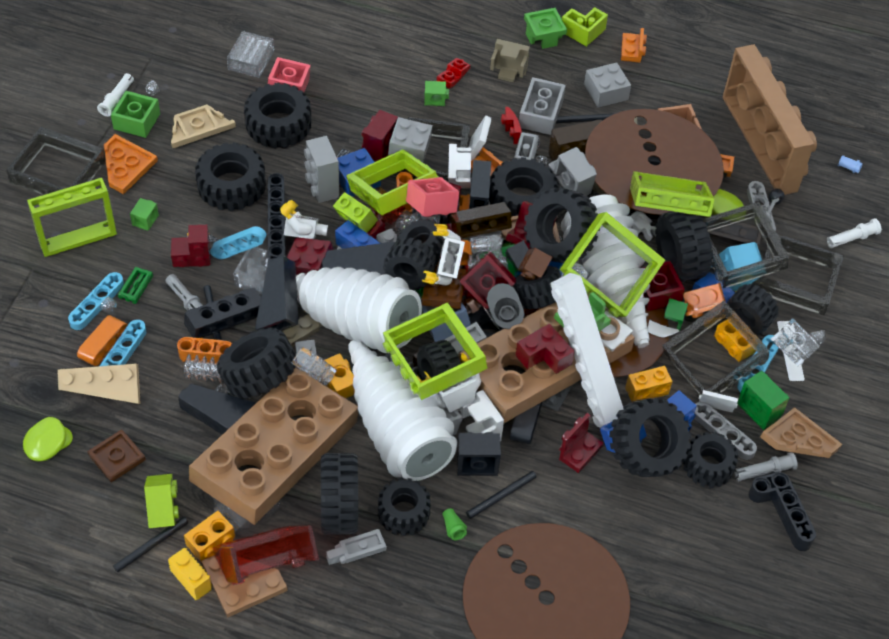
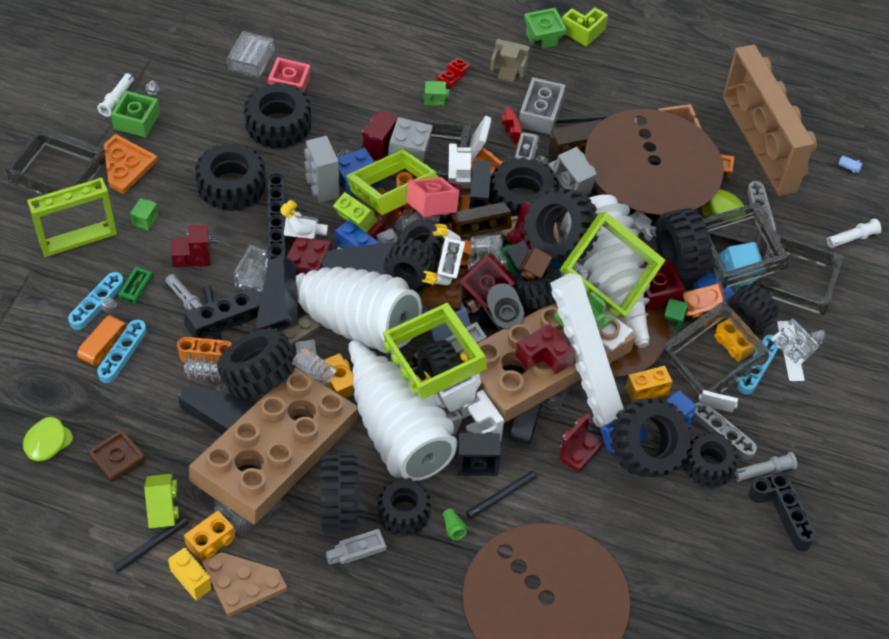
tan wing [58,364,140,404] -> none
tan wing [171,105,236,148] -> none
medium azure beam [210,226,267,259] -> none
clear red windscreen [213,525,319,585] -> none
light grey brick [584,63,631,108] -> none
orange bracket [621,28,647,63] -> none
lime window [630,171,714,217] -> none
white sticker [648,320,679,338] -> none
green container [737,371,790,430] -> none
medium nougat plate [760,408,842,458] -> none
black hinge [763,189,785,220] -> none

